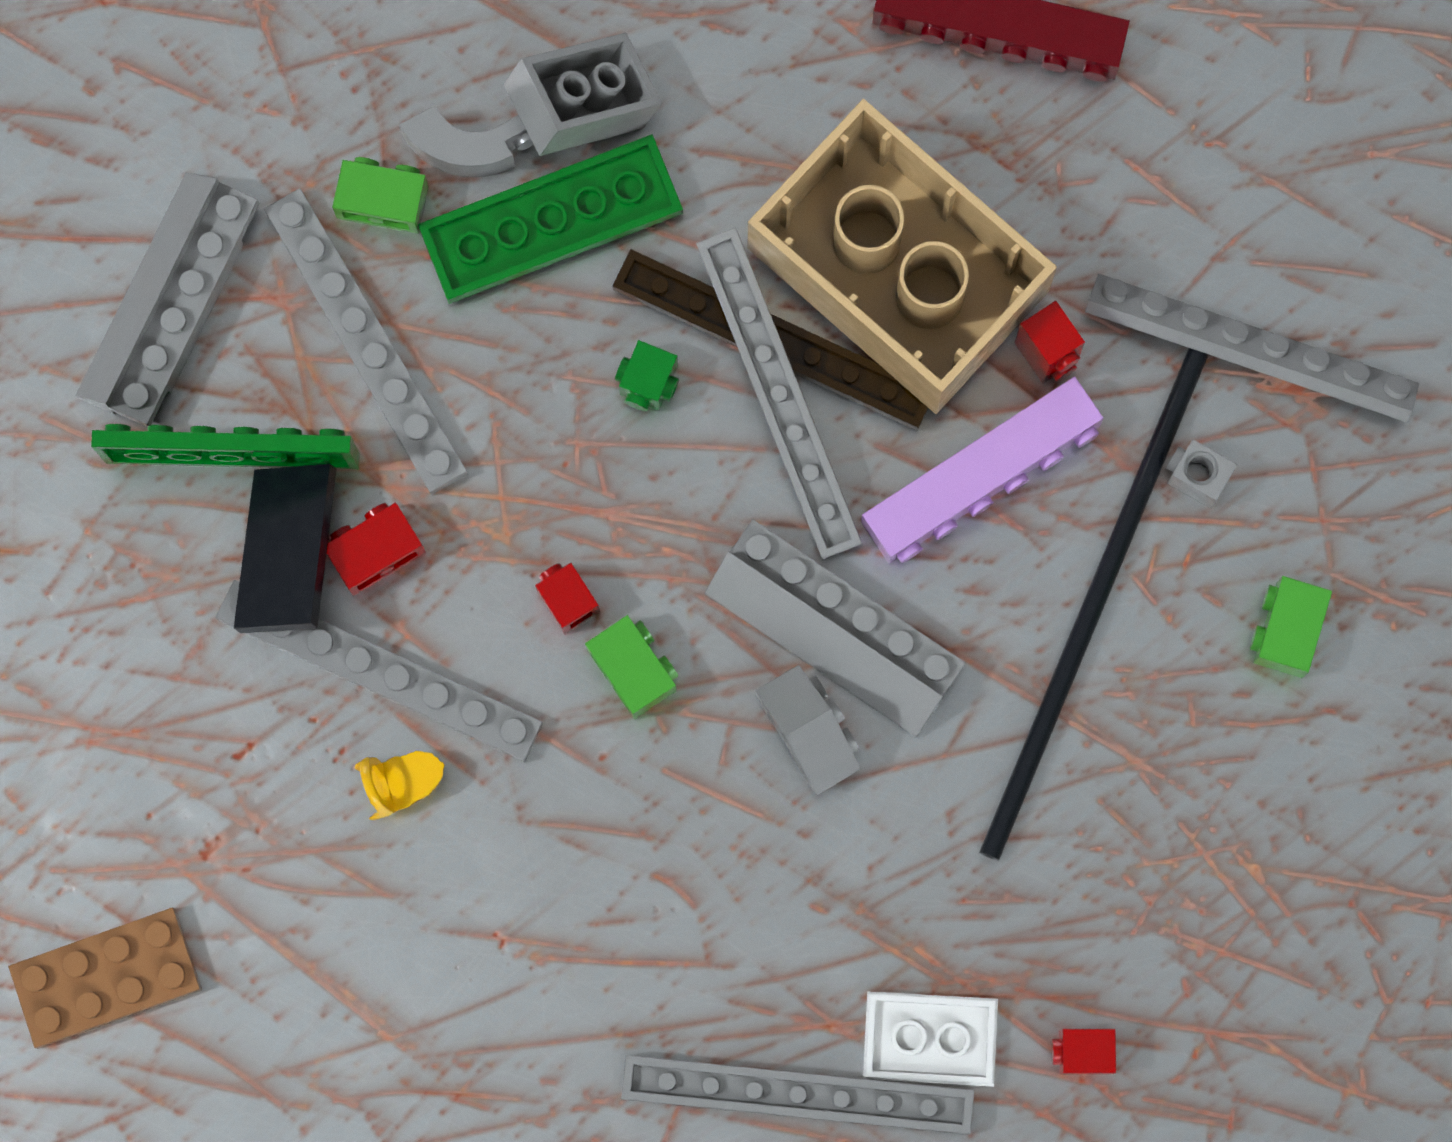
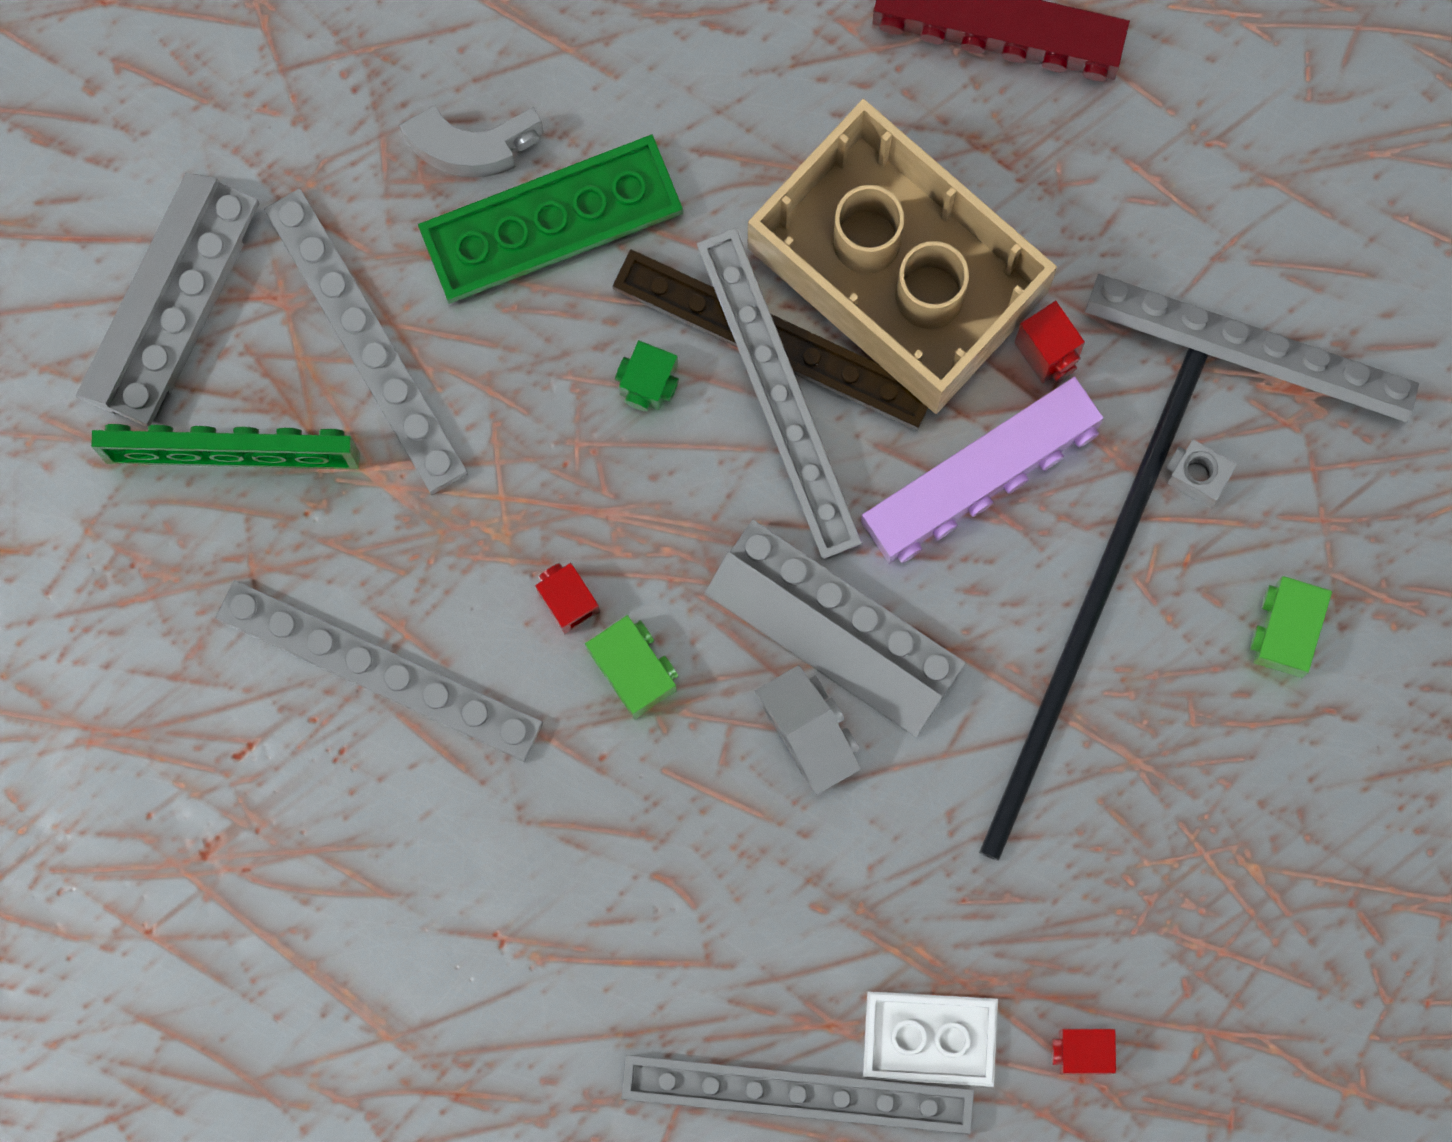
medium nougat plate [8,907,202,1049] -> none
black tile [234,463,337,633] -> none
red brick [327,502,426,596] -> none
bright green brick [332,157,429,234] -> none
yellow piece [355,751,445,820] -> none
light grey brick [503,33,663,156] -> none

